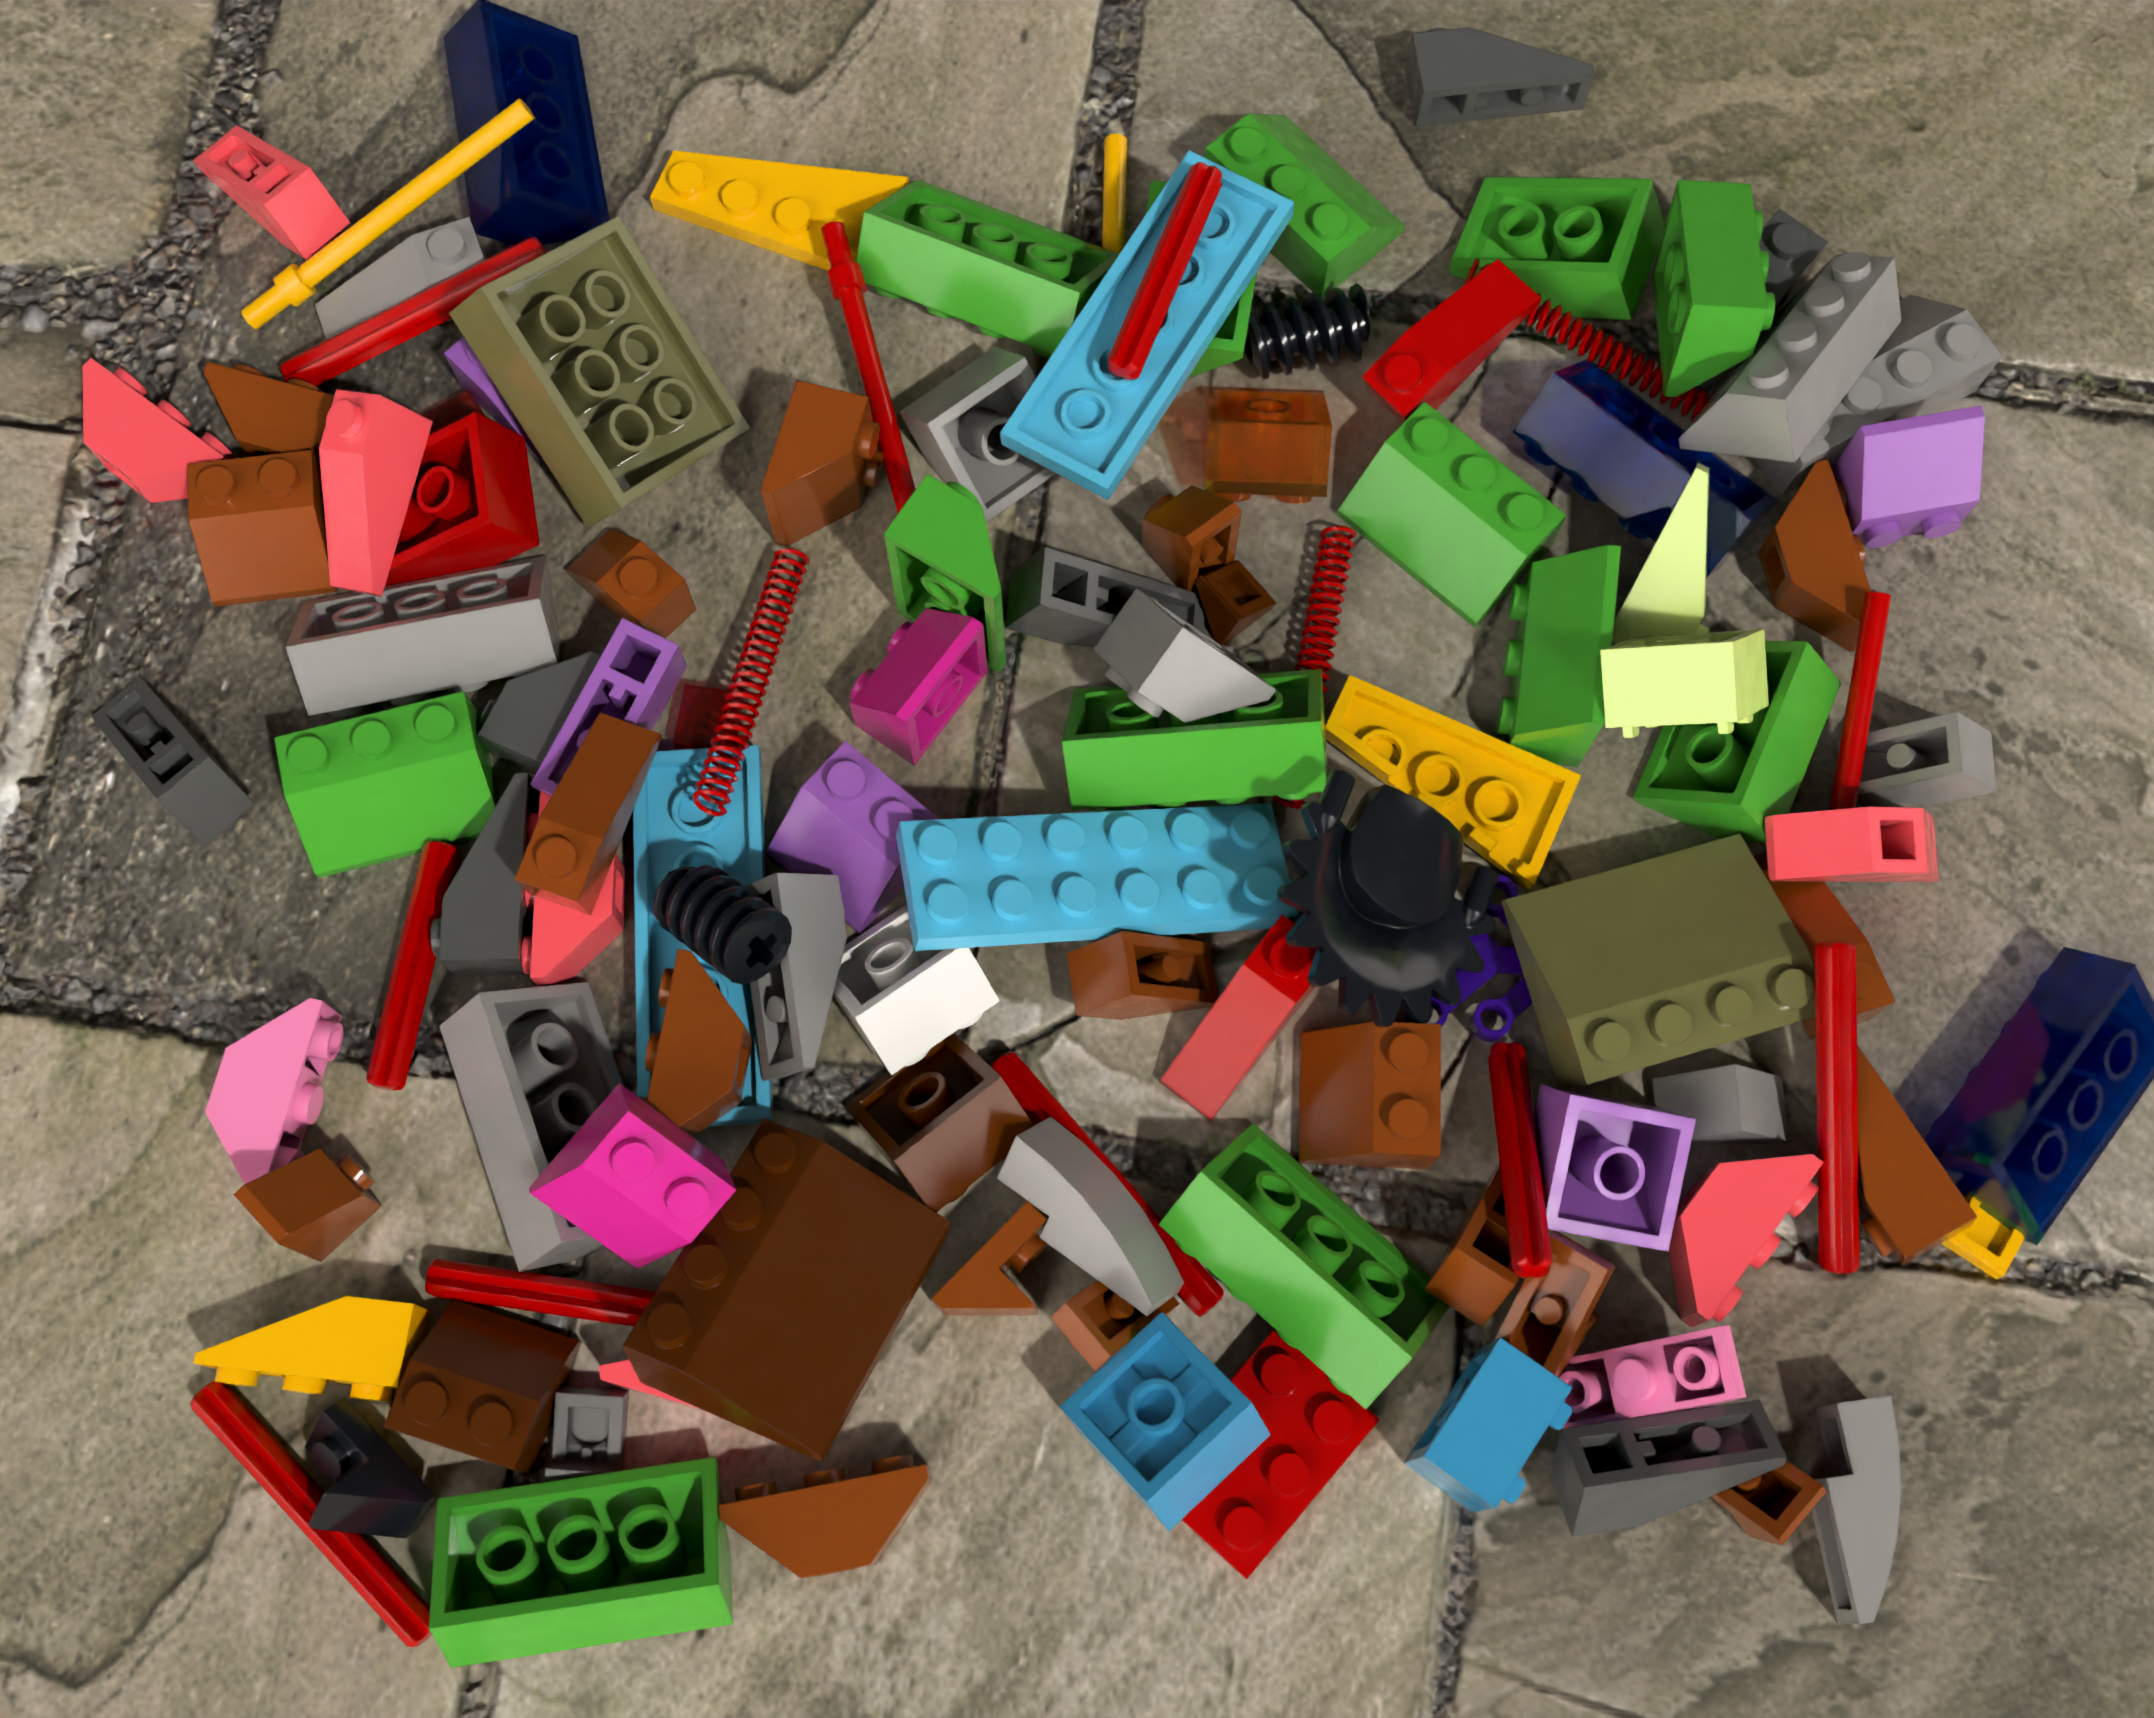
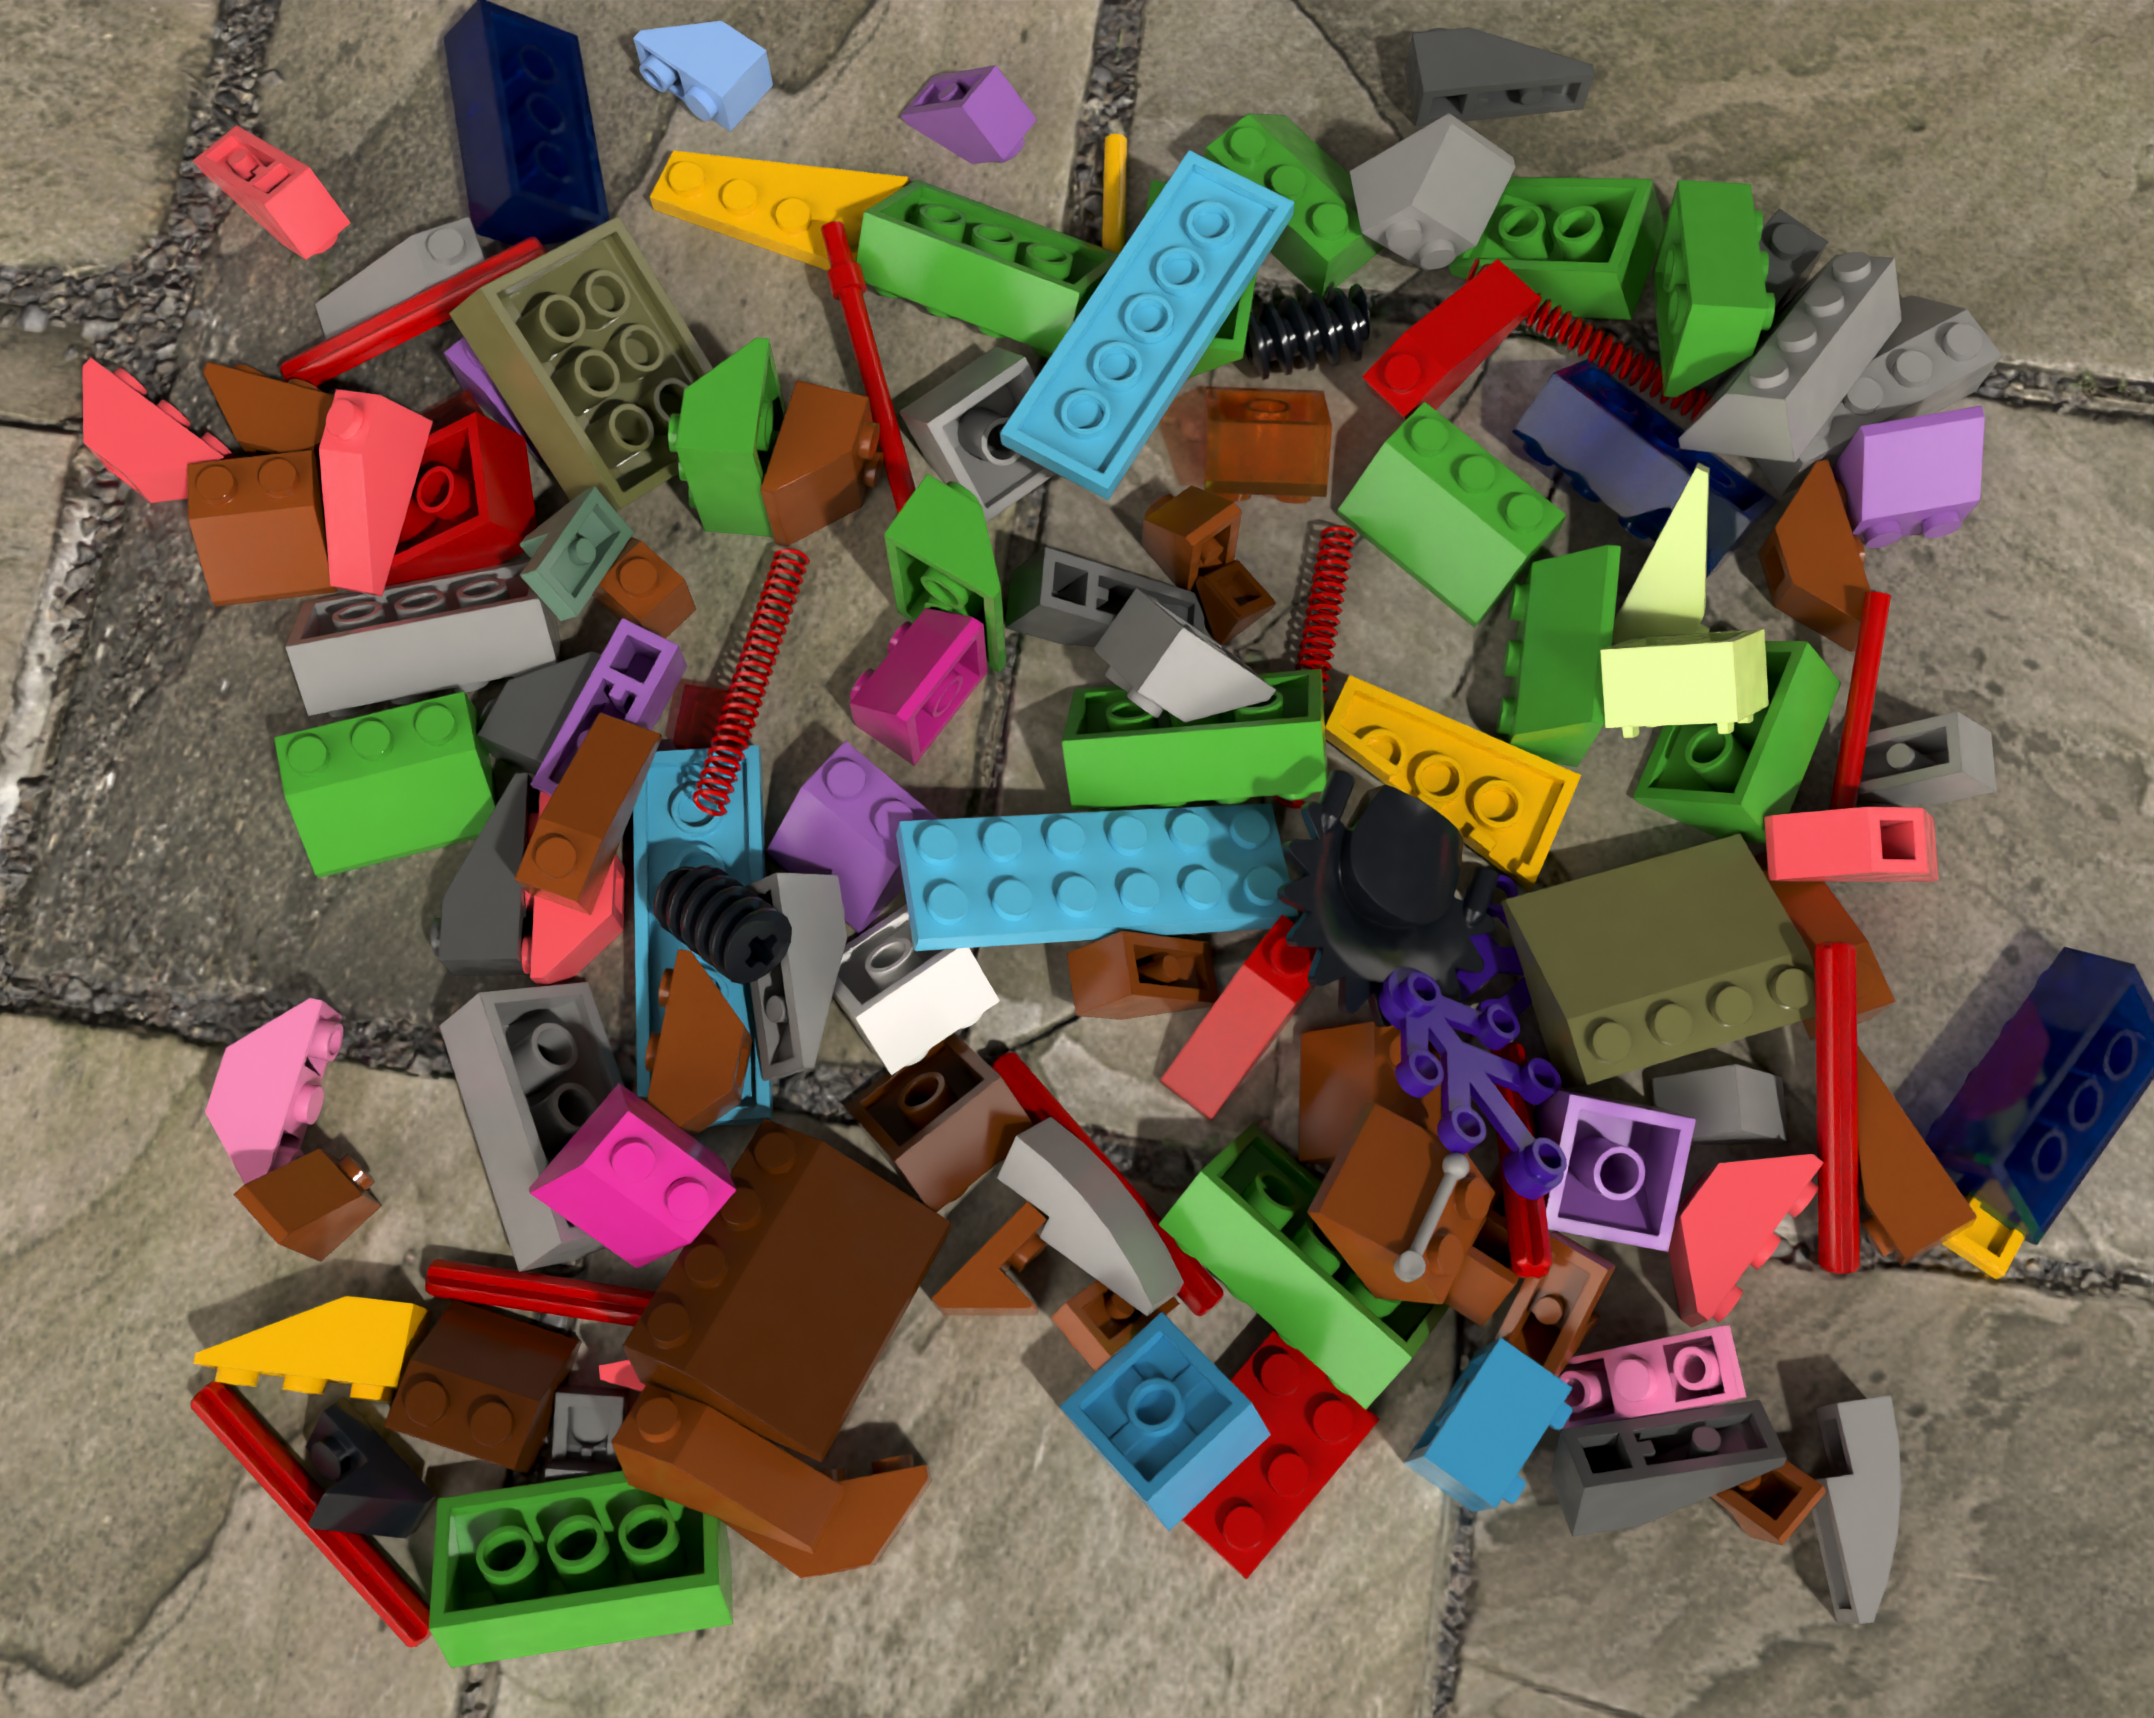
dark grey slope [91,676,255,846] -> none
yellow bar [241,98,535,330] -> none
red axle [366,841,461,1091] -> none
red axle [1108,162,1222,380] -> none
none -> sand green slope [520,486,634,621]
none -> dark orange slope [611,1383,846,1555]
none -> light blue slope [633,21,773,132]
none -> bright green slope [668,337,787,537]
none -> medium lavender slope [900,65,1037,164]
none -> dark orange slope [1307,1103,1495,1304]
none -> light grey slope [1350,113,1515,272]
none -> dark purple plant [1379,967,1567,1200]
none -> light grey hinge [1393,1152,1470,1282]

